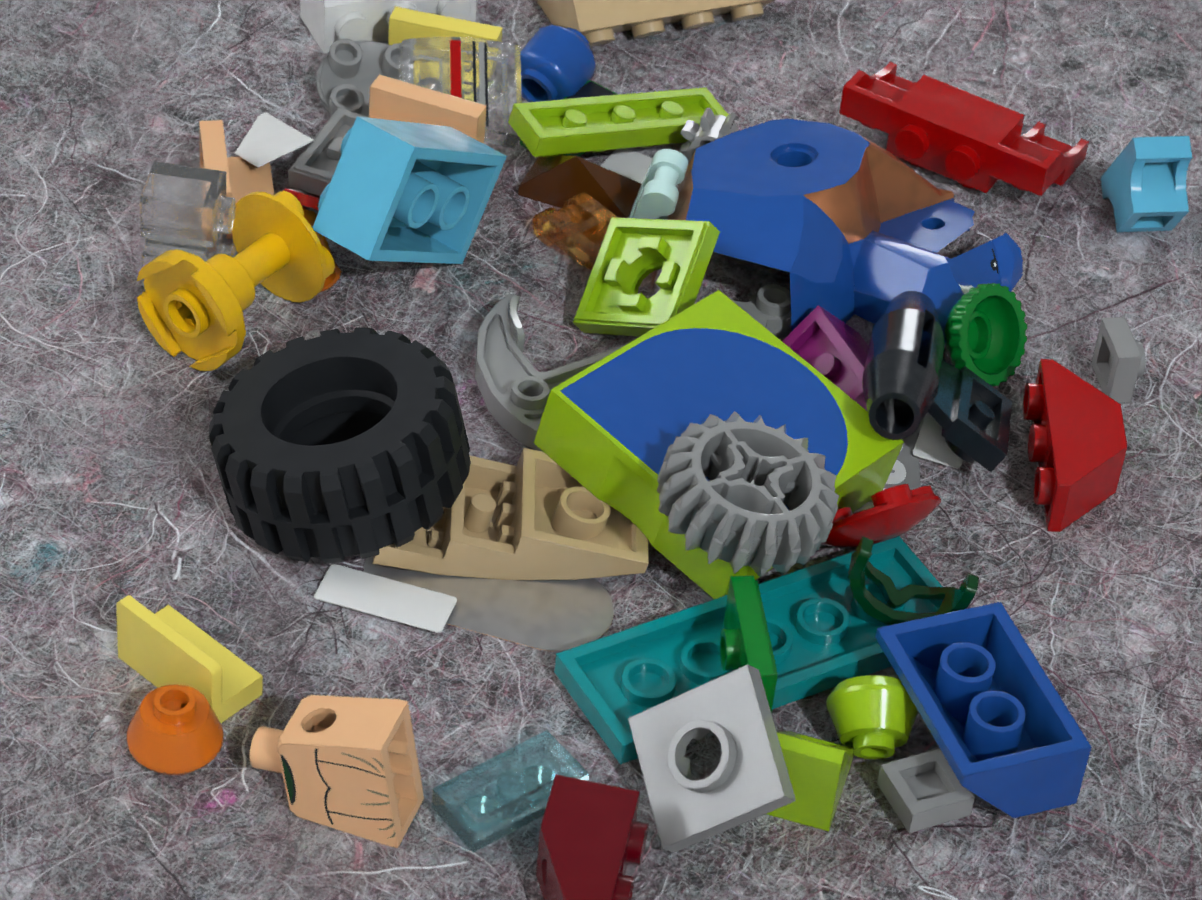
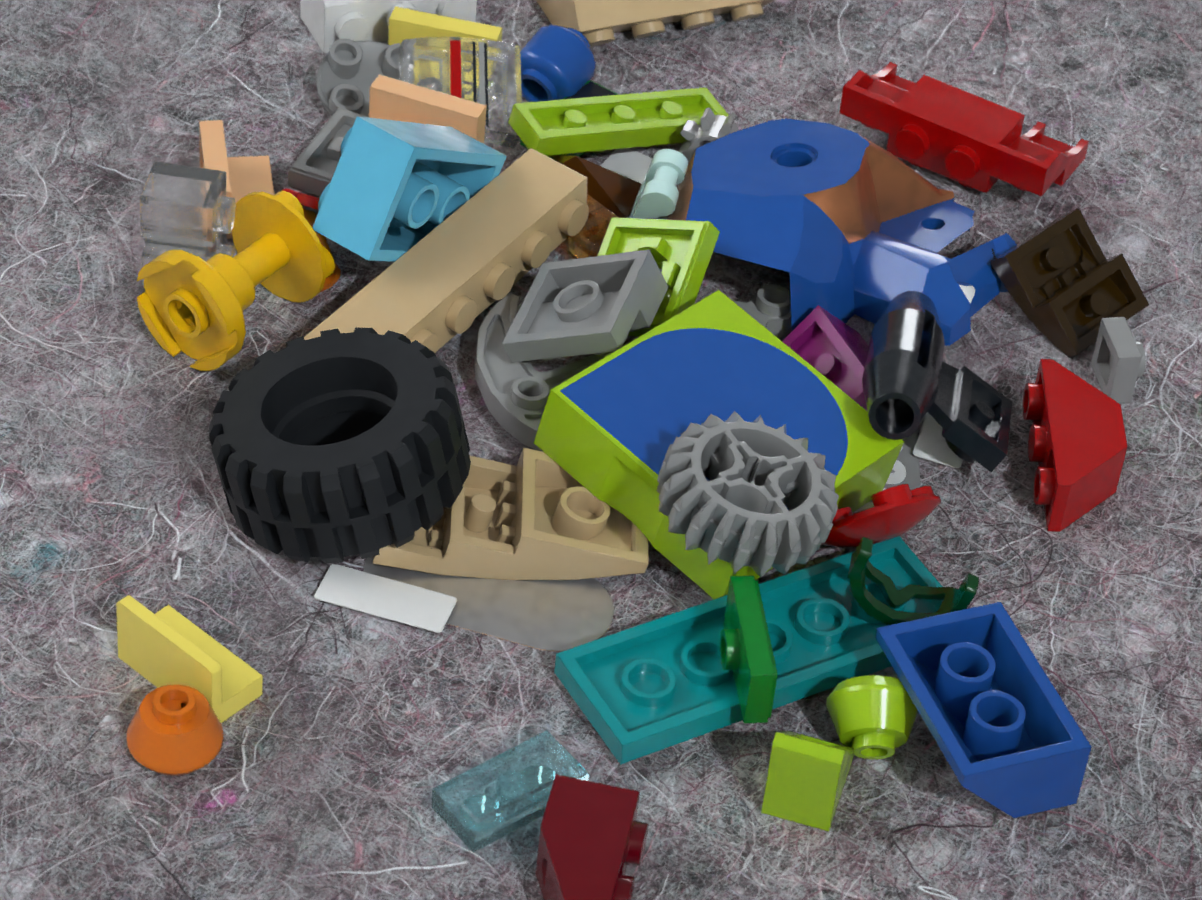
white sticker [235,112,314,168] -> none
light nougat torso [250,695,424,848] -> none
light grey piece [628,665,796,853] -> none
light grey plate [877,748,975,833] -> none
green hat [944,283,1027,386] -> none
medium azure brick [1100,136,1192,232] -> none
none -> tan brick [304,148,589,353]
none -> light grey plate [502,250,668,363]
none -> dark brown slope [990,208,1149,358]

